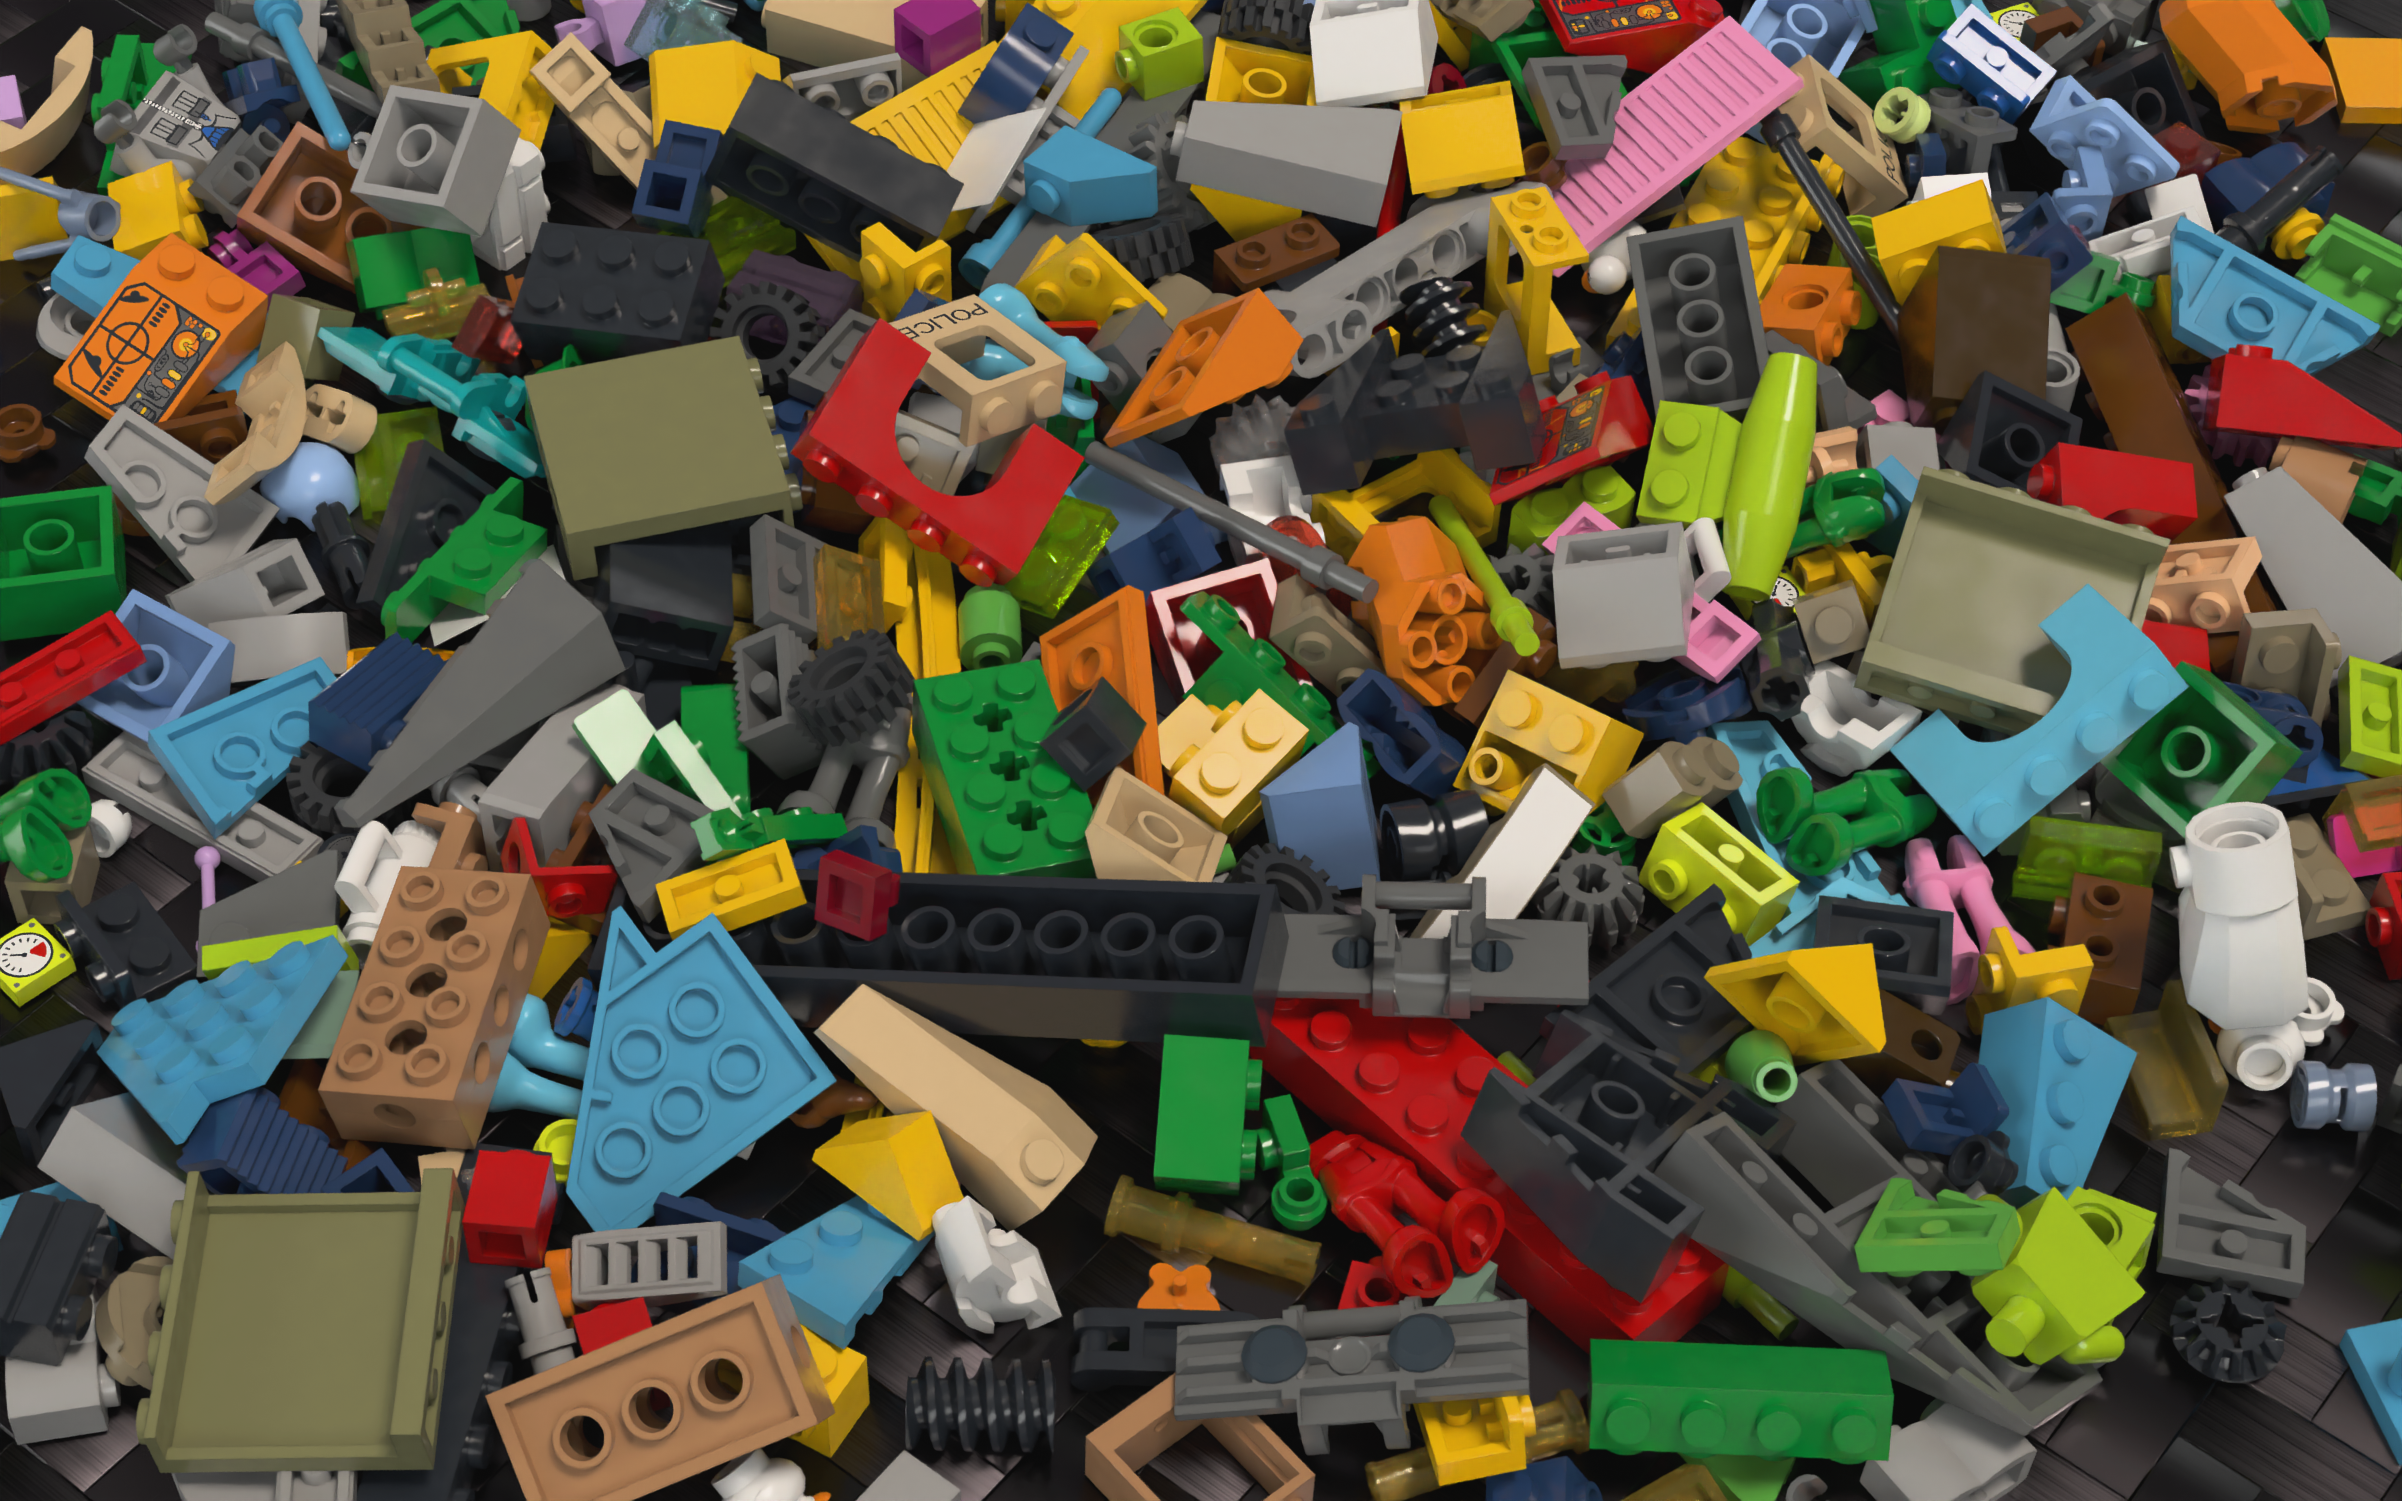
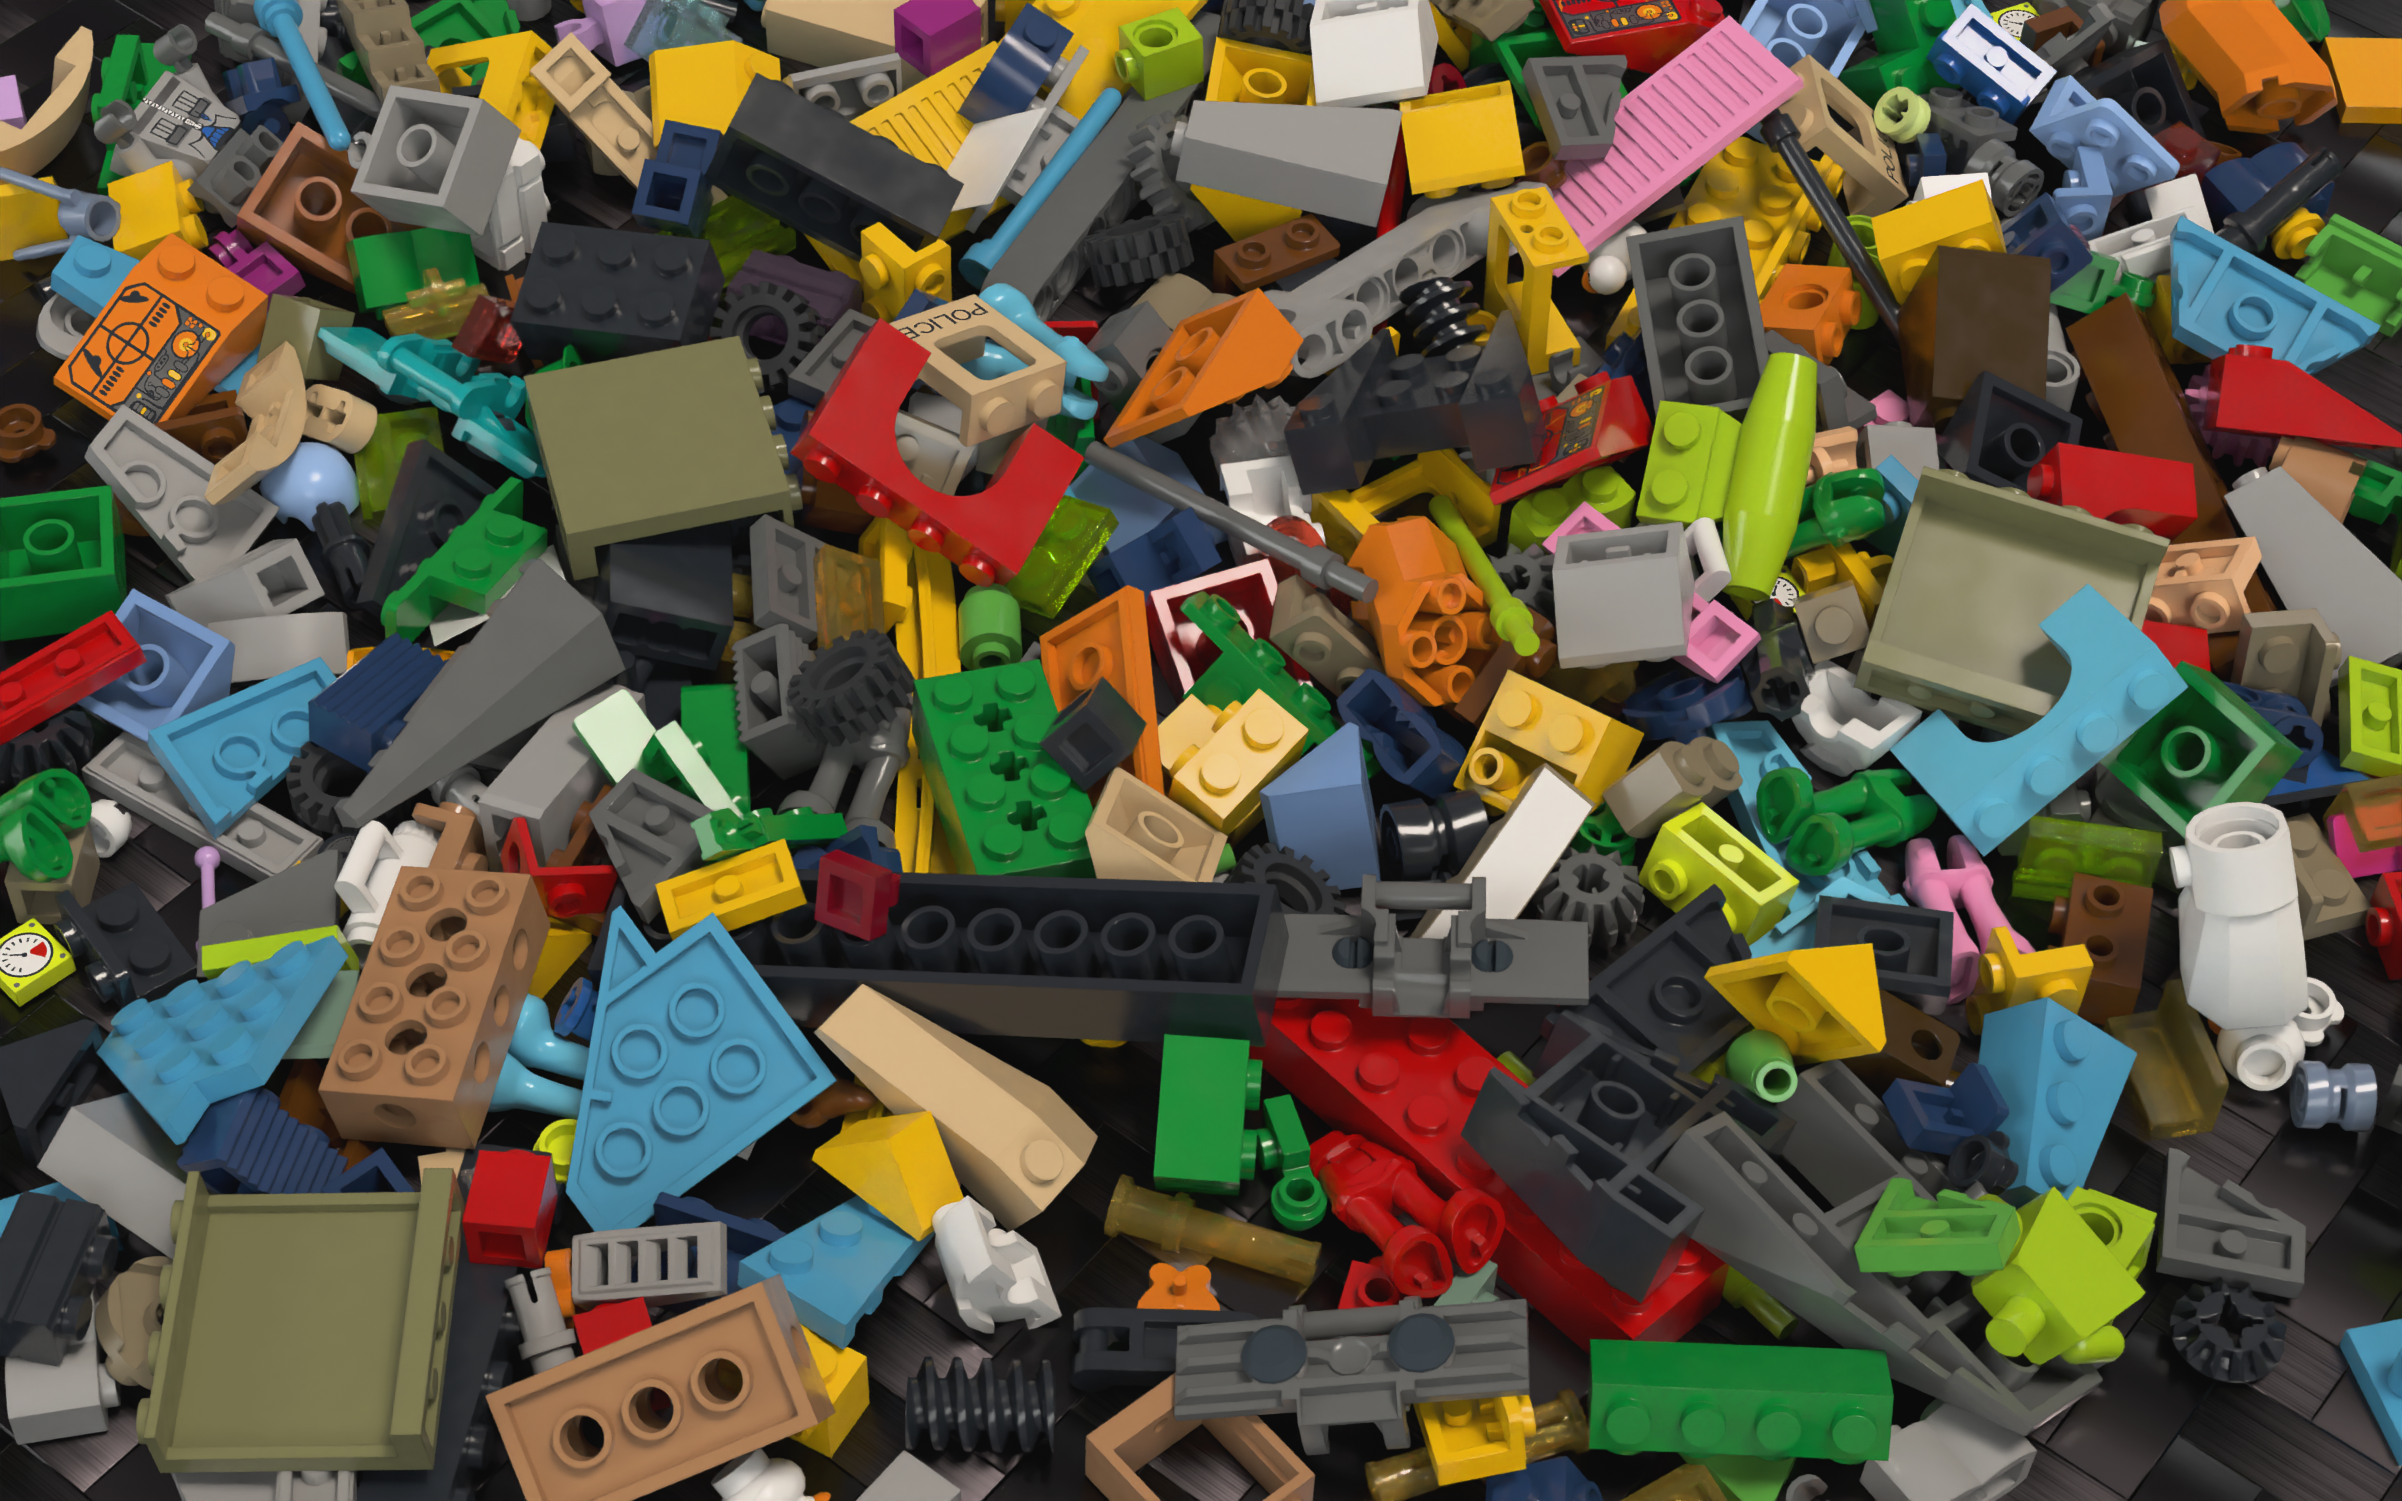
yellow bracket [1015,233,1168,331] -> none
dark azure slope [1023,125,1158,227] -> none
none -> dark grey wheel [1964,138,2044,217]

